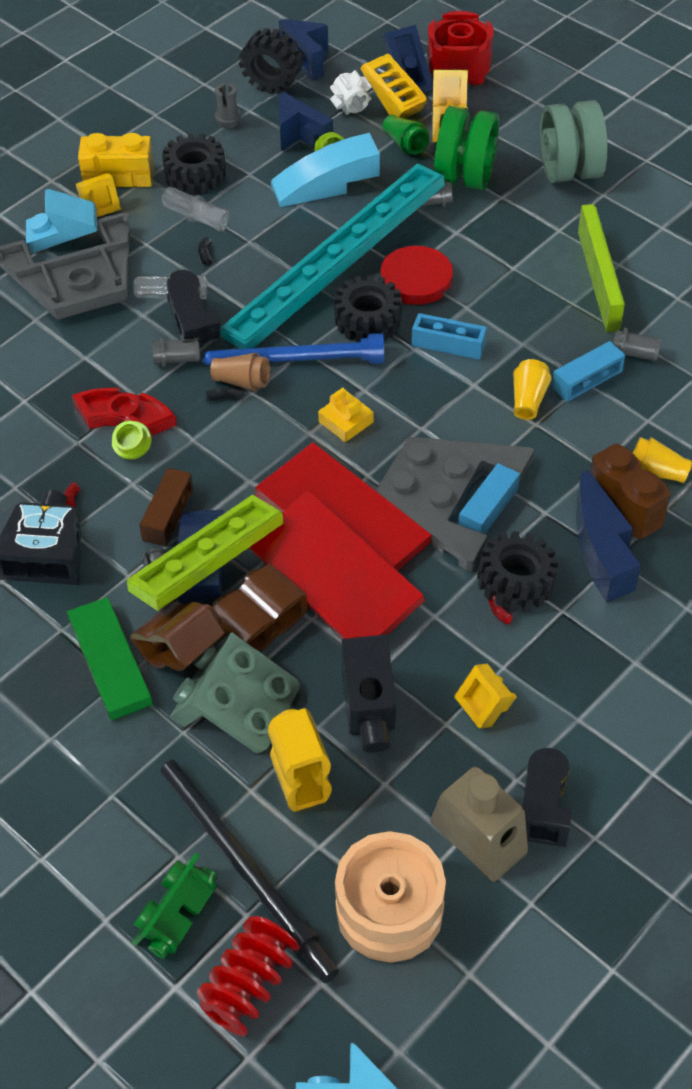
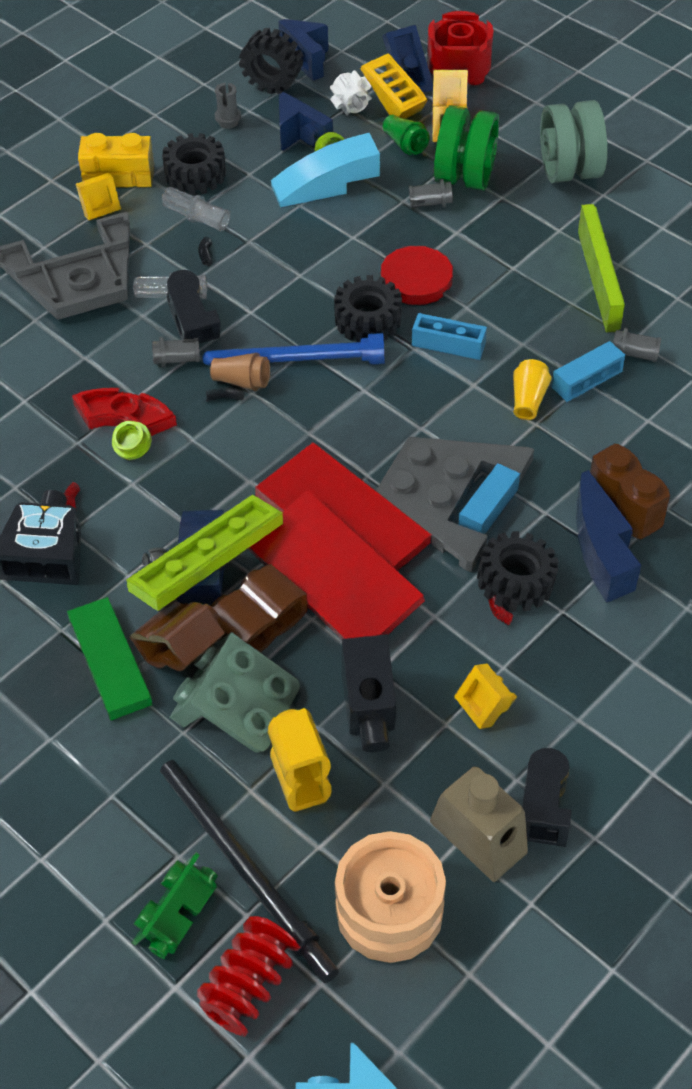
medium azure slope [26,189,97,253] -> none
reddish brown piece [139,468,193,547] -> none
teal tile [220,163,445,349] -> none
yellow tile [318,388,374,443] -> none
yellow cone [633,437,692,484] -> none

